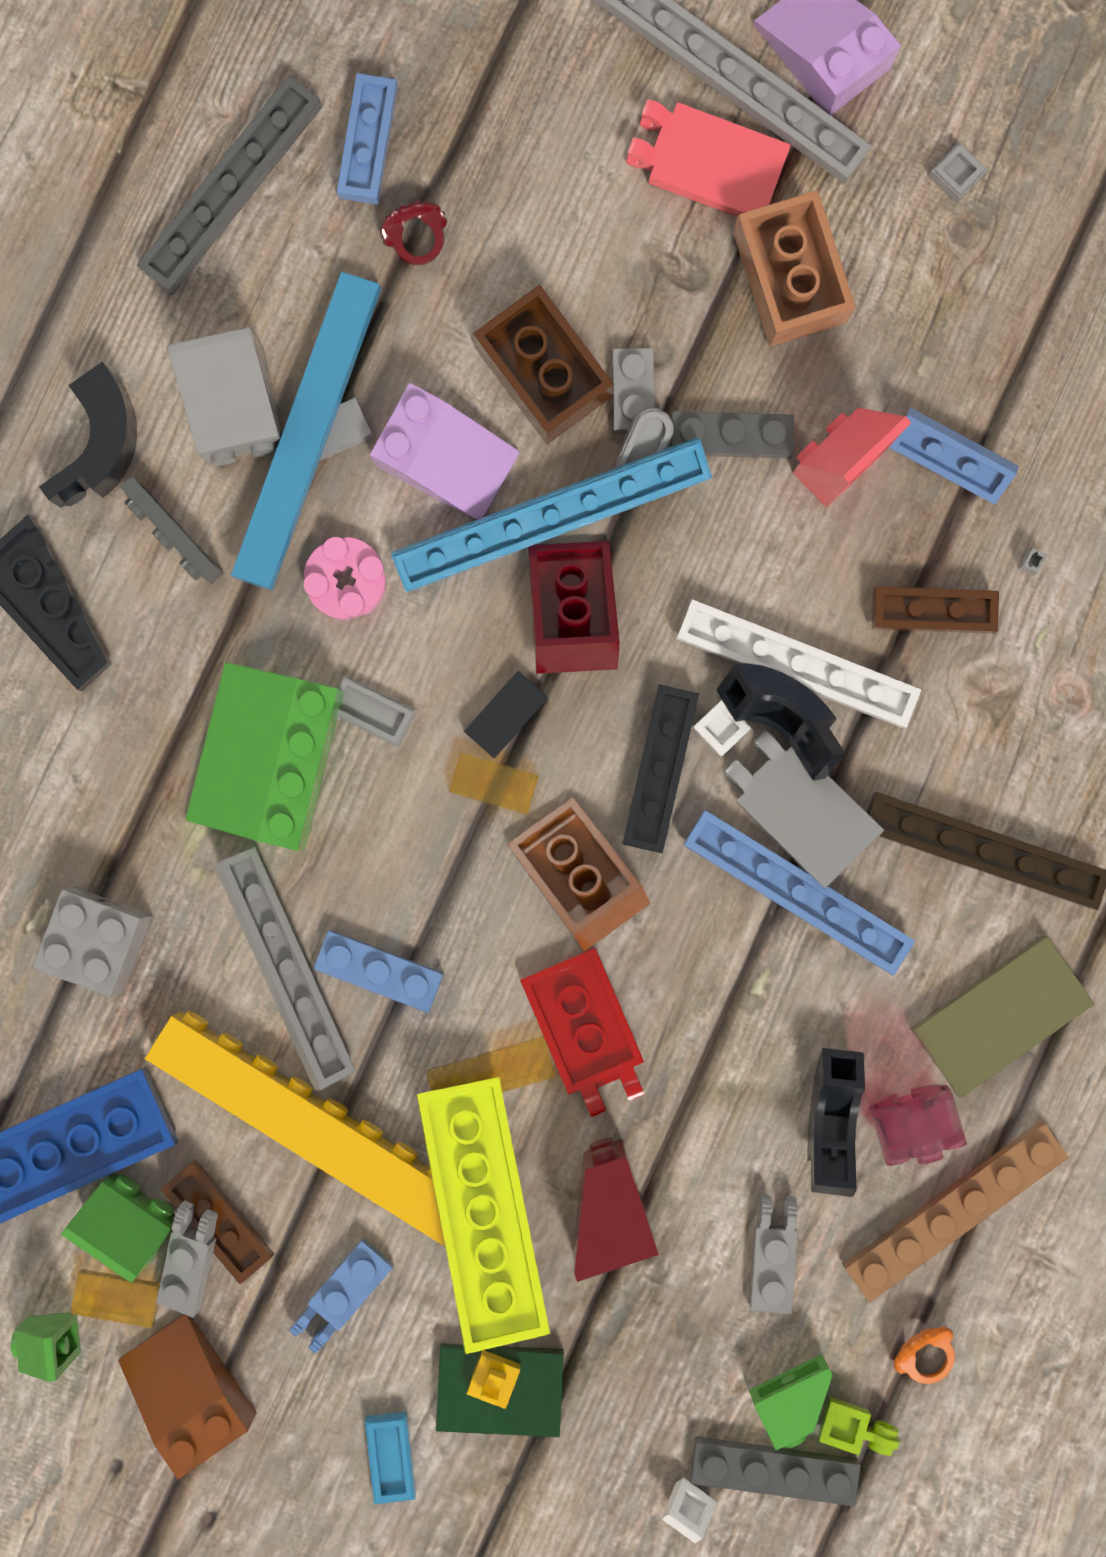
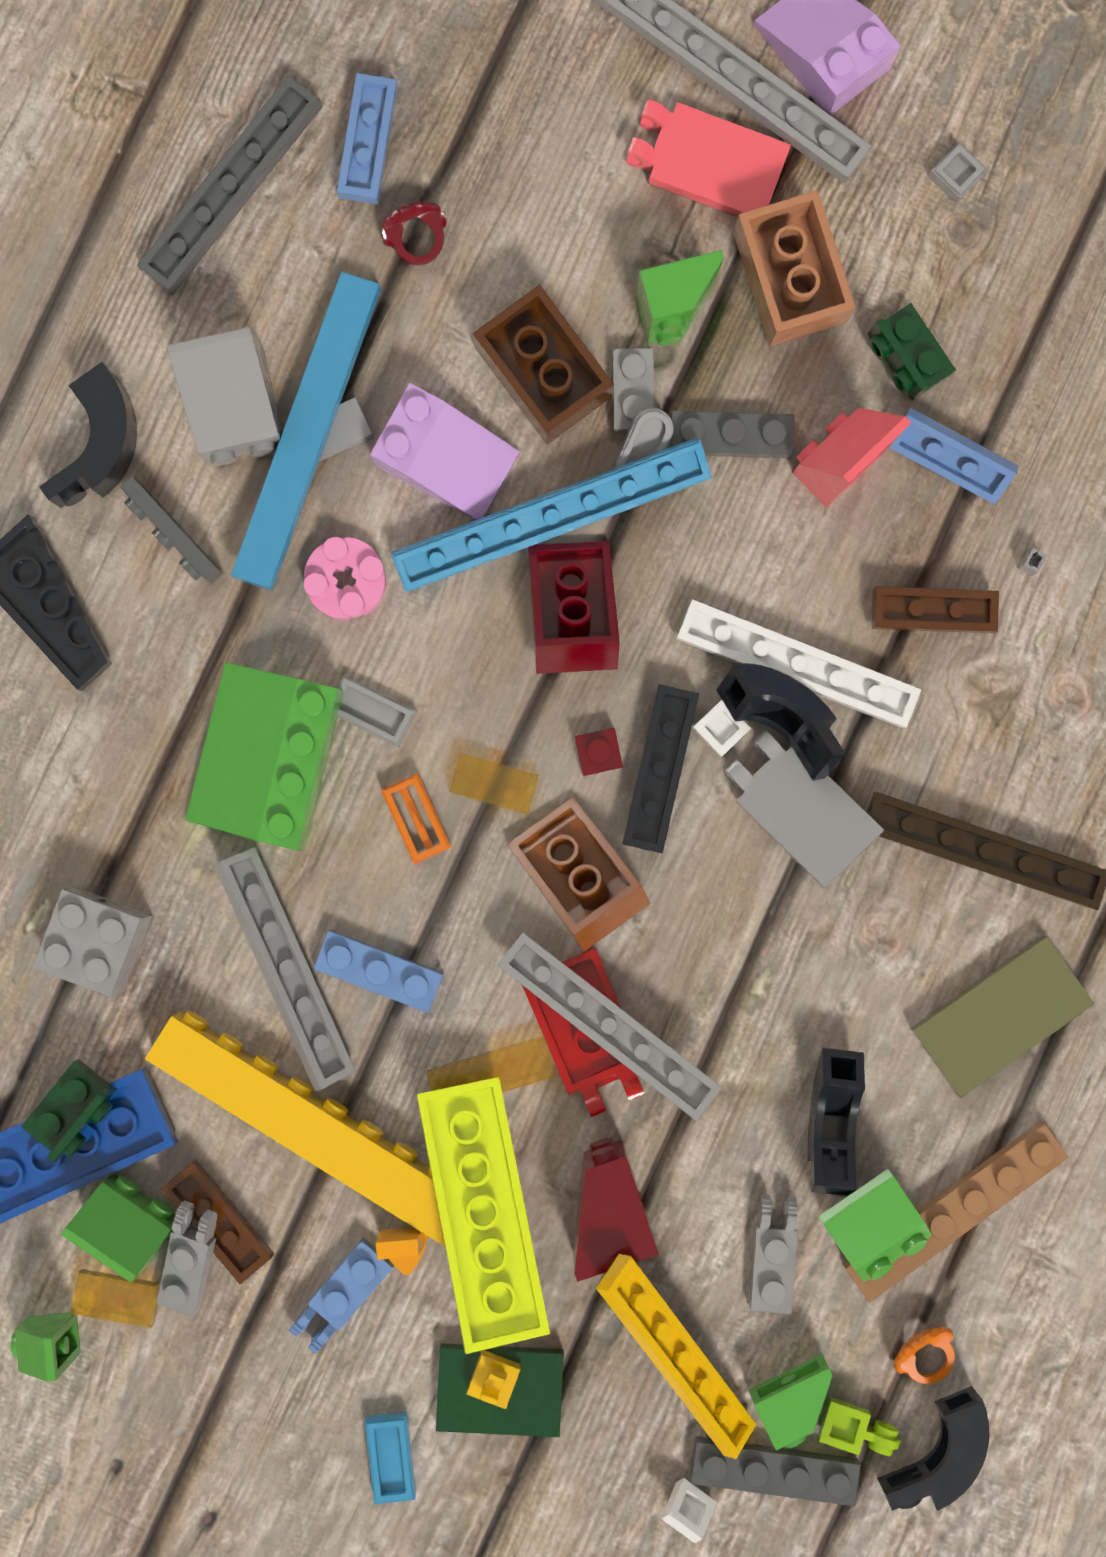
dark orange slope [118,1314,257,1480] -> none
black tile [464,671,549,759] -> none
medium blue plate [682,810,915,976] -> none
clear pink brick [870,1084,967,1166] -> none
none -> dark green bracket [21,1059,117,1163]
none -> light orange tile [376,1227,428,1275]
none -> orange tile [381,773,452,864]
none -> light grey plate [497,933,722,1121]
none -> dark red plate [575,727,623,776]
none -> yellow plate [596,1254,756,1459]
none -> bright green slope [635,250,724,346]
none -> bright green slope [818,1169,932,1282]
none -> dark green bracket [868,303,956,401]
none -> black arch [877,1386,989,1511]

